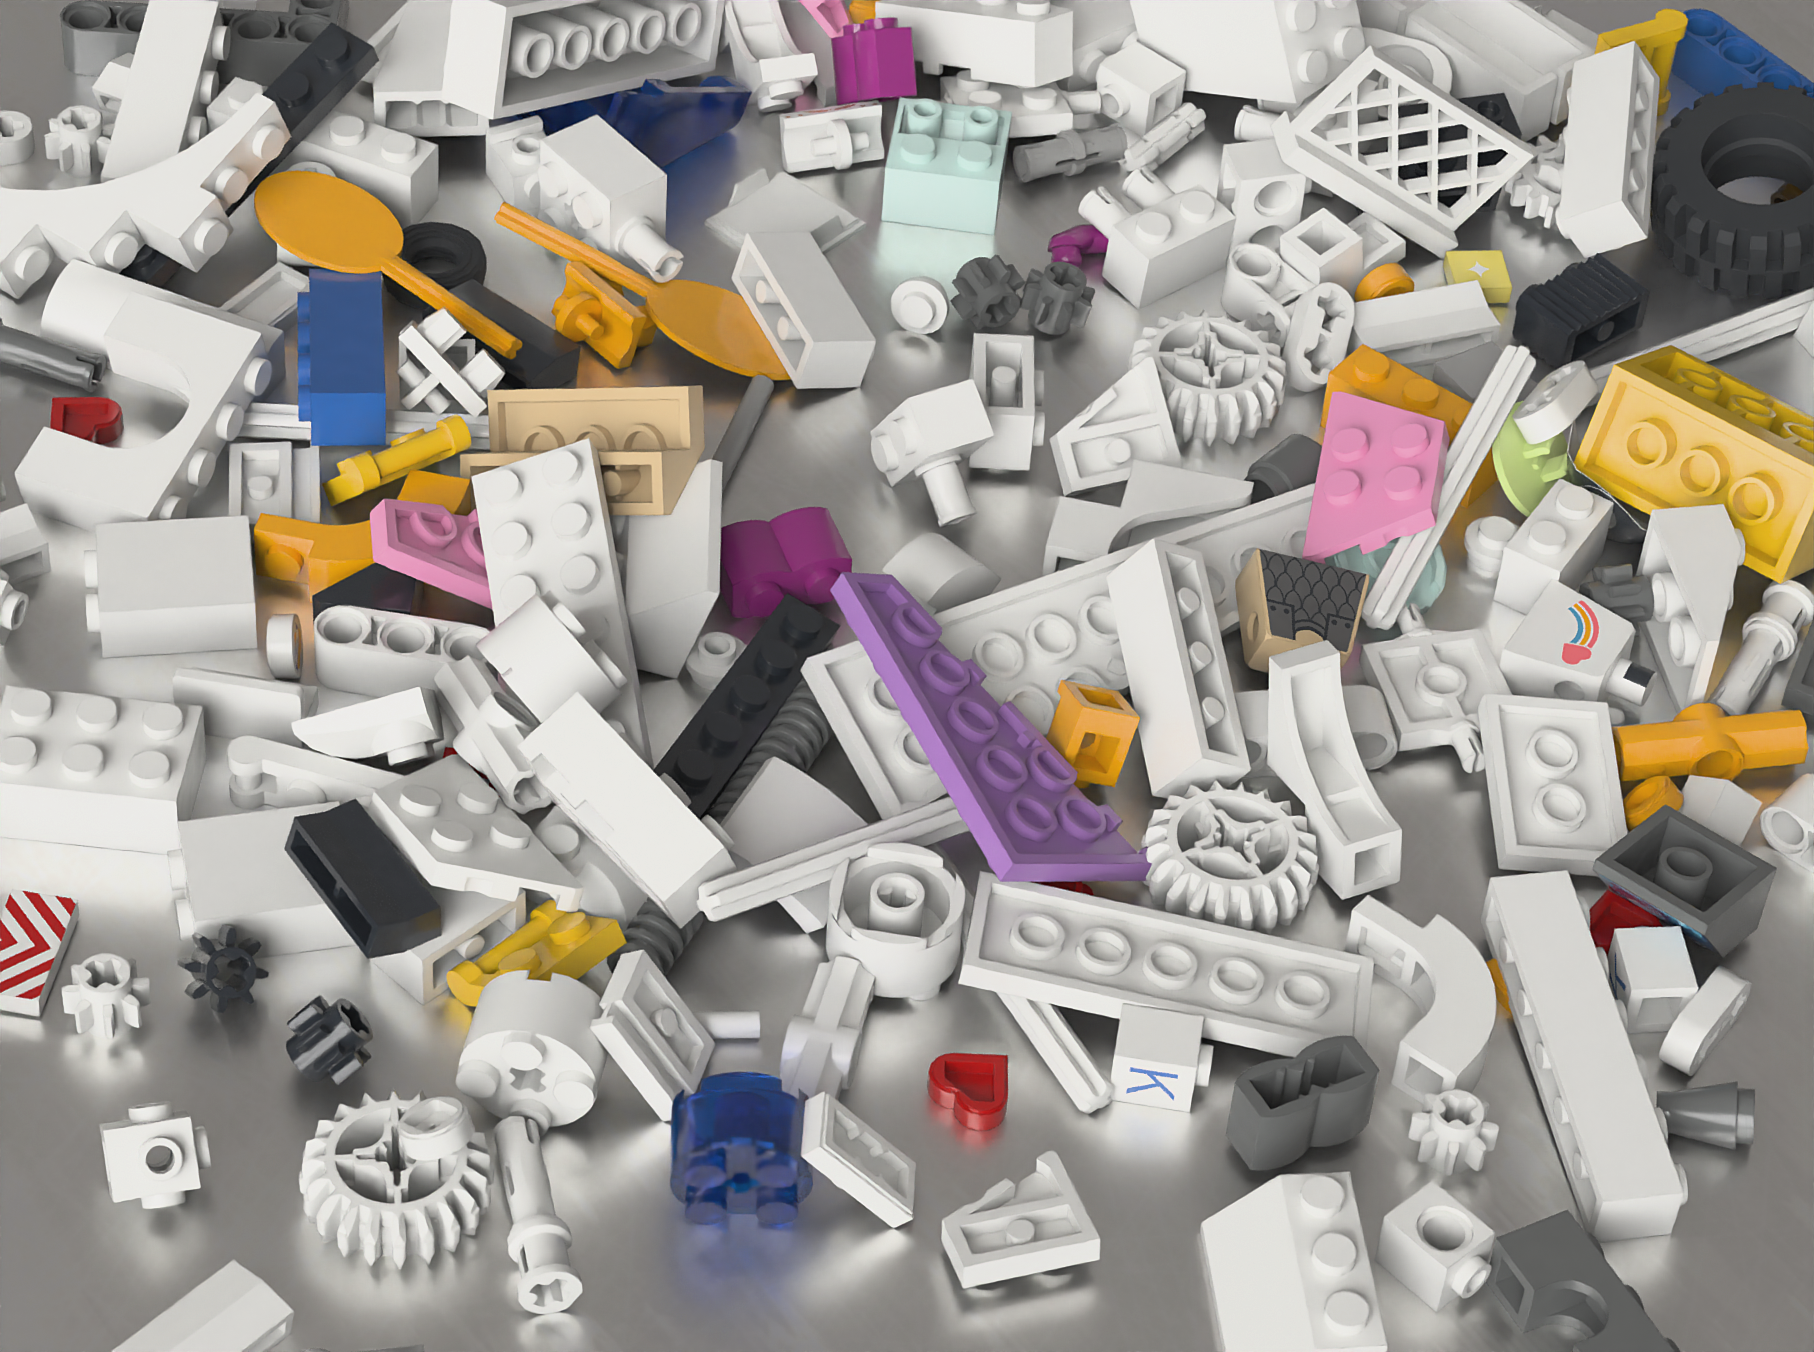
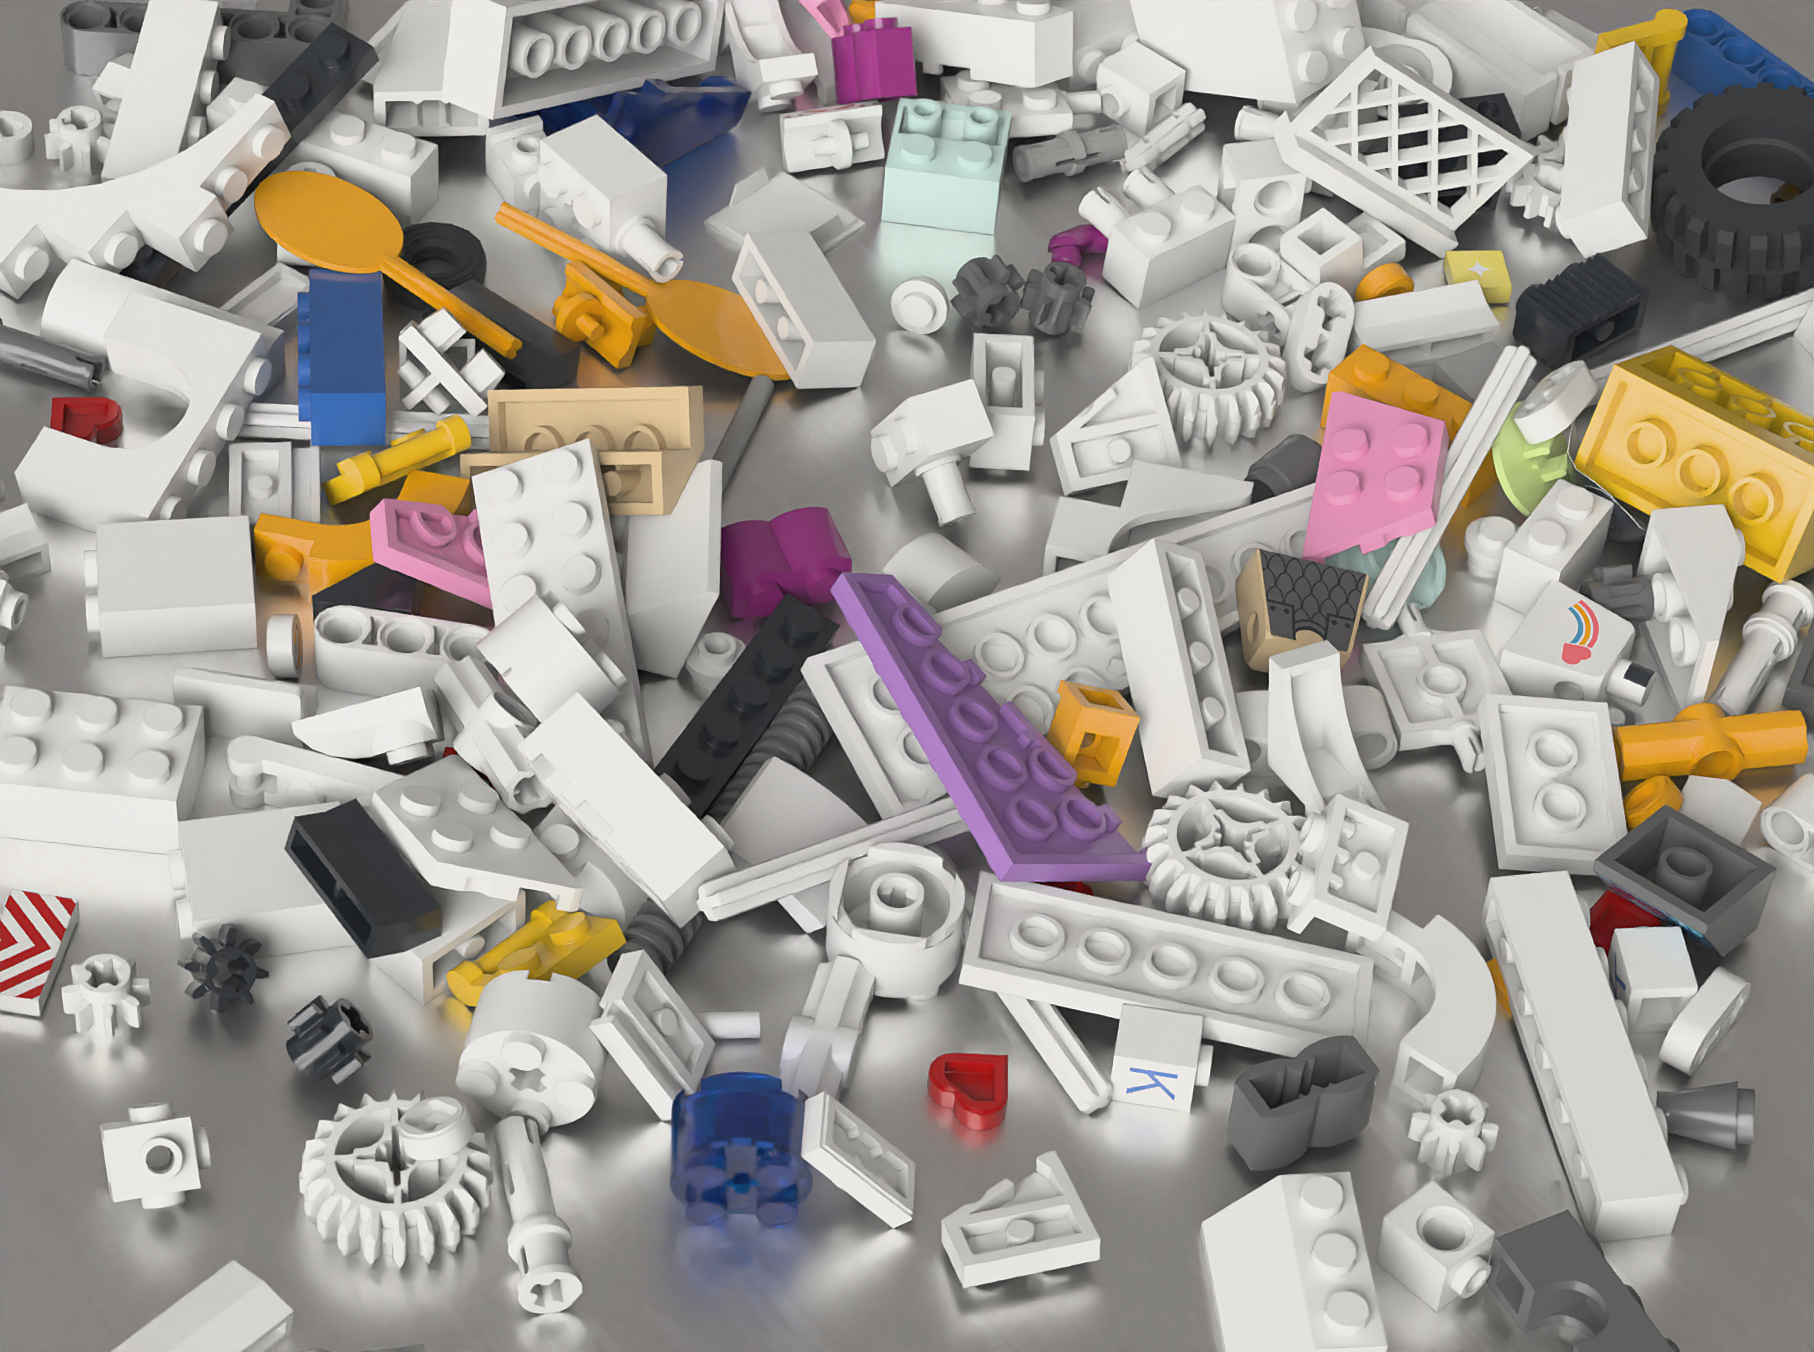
none -> white bracket [1285,793,1410,942]

